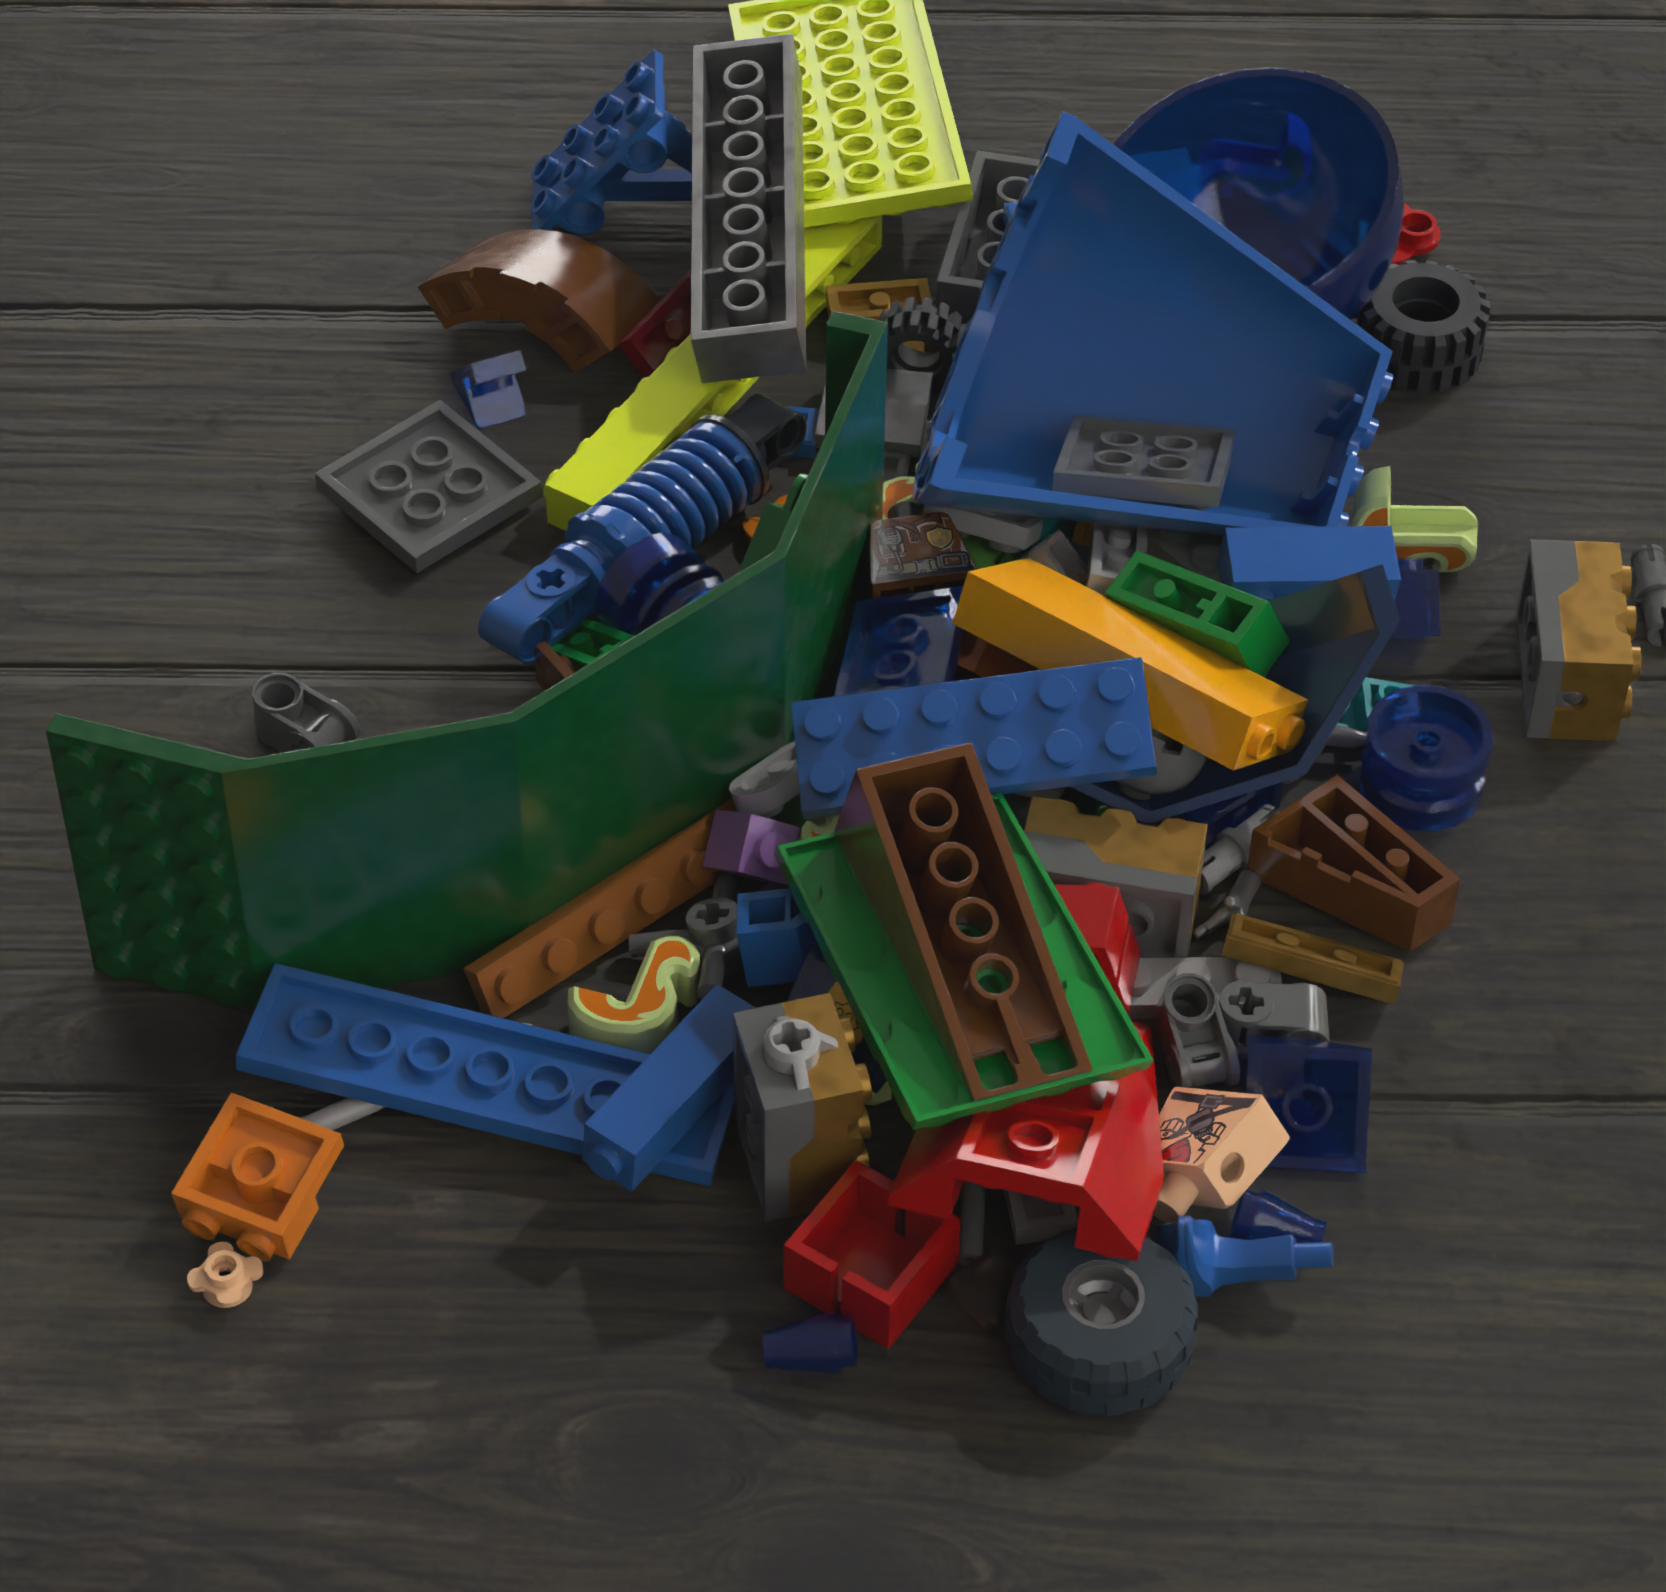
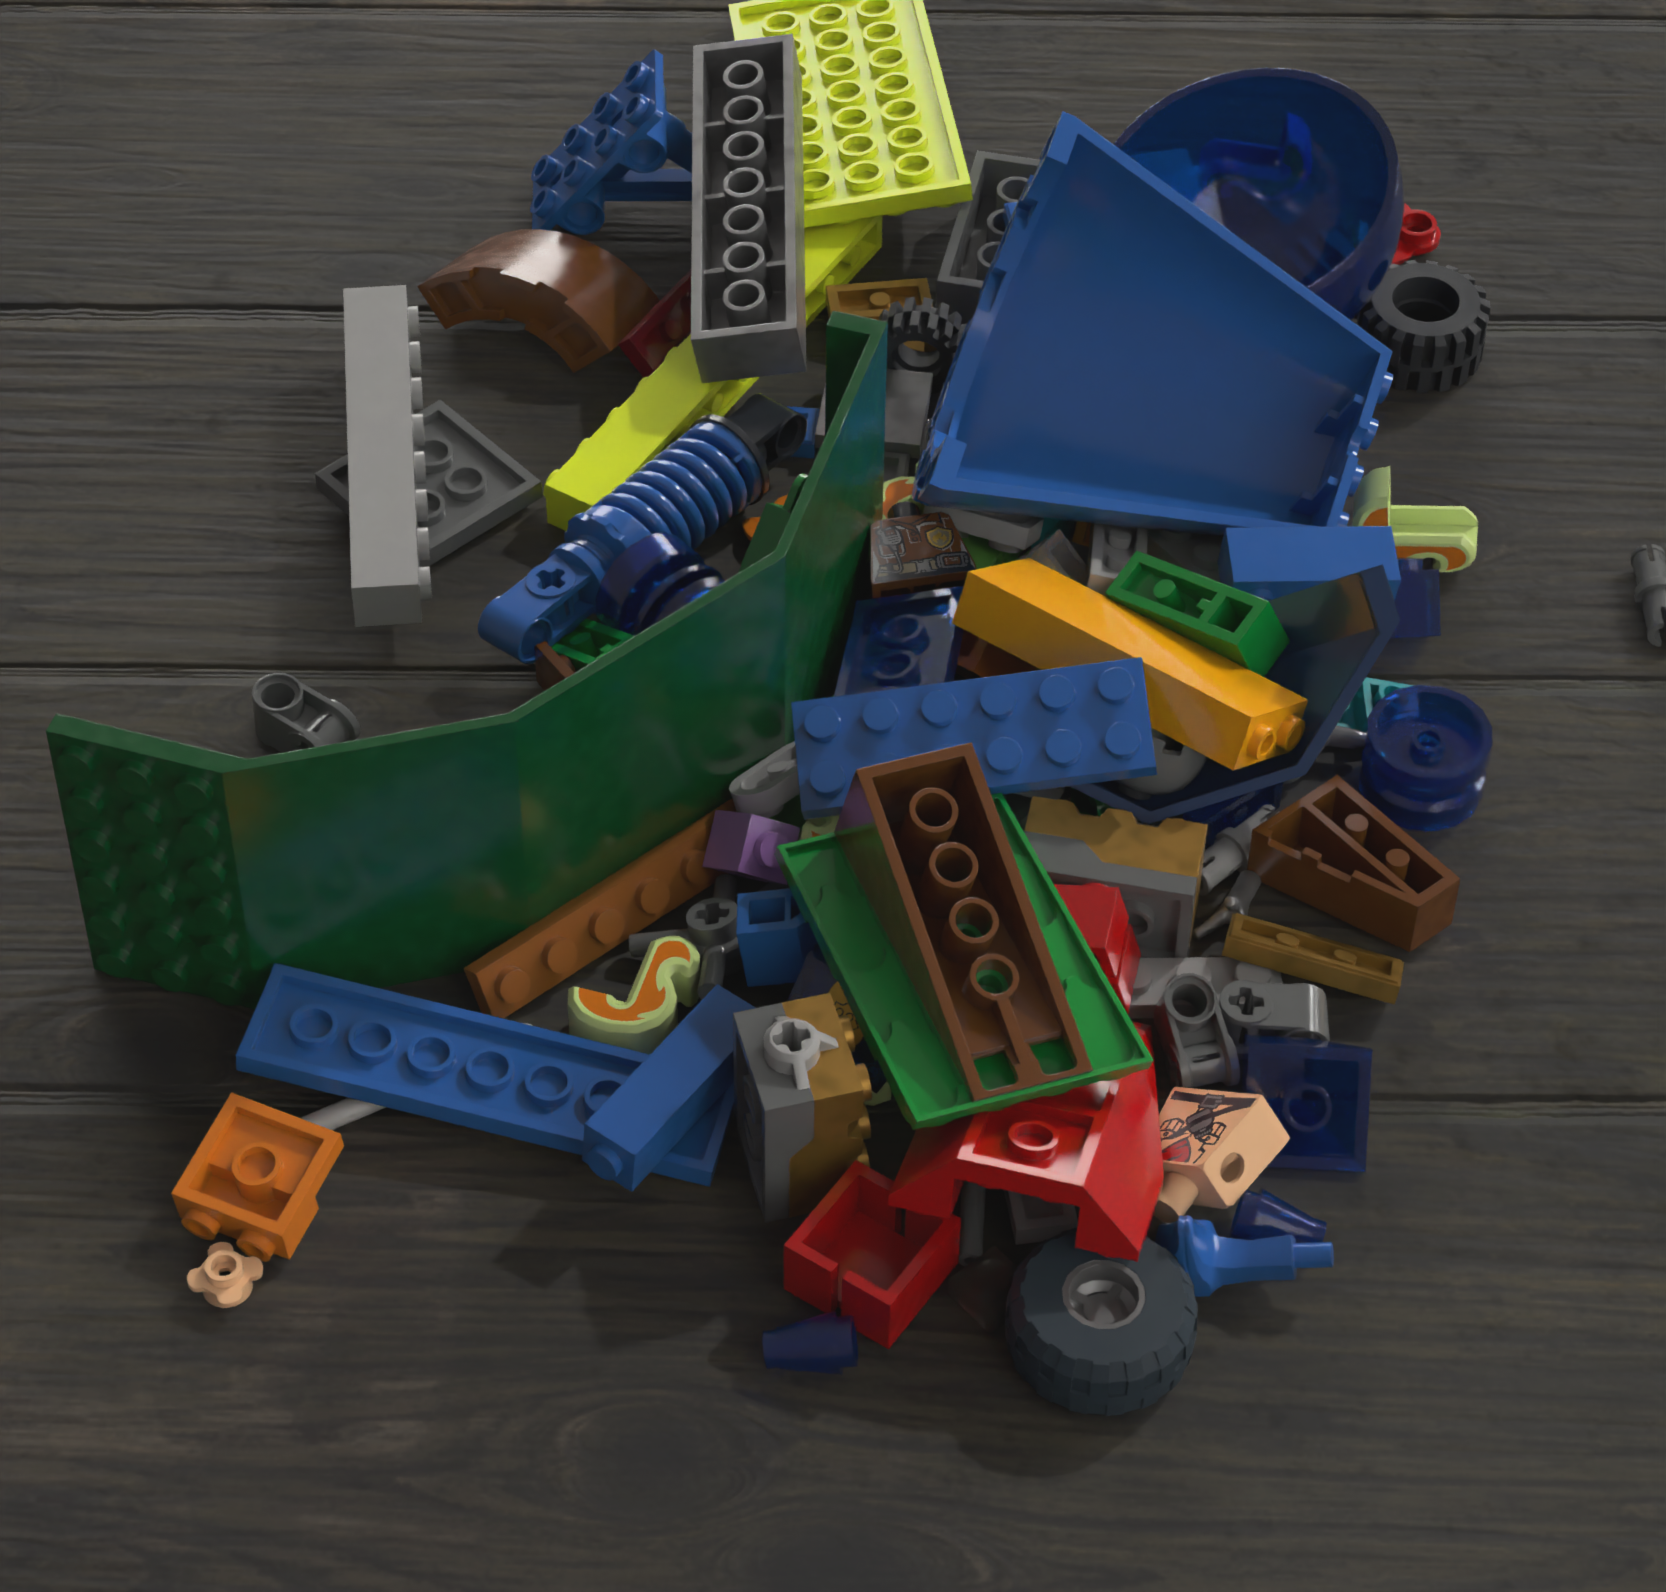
clear blue slope [450,350,526,428] -> none
dark grey plate [1052,415,1235,511] -> none
pearl gold piece [1515,539,1641,741] -> none
none -> light grey brick [343,285,432,627]

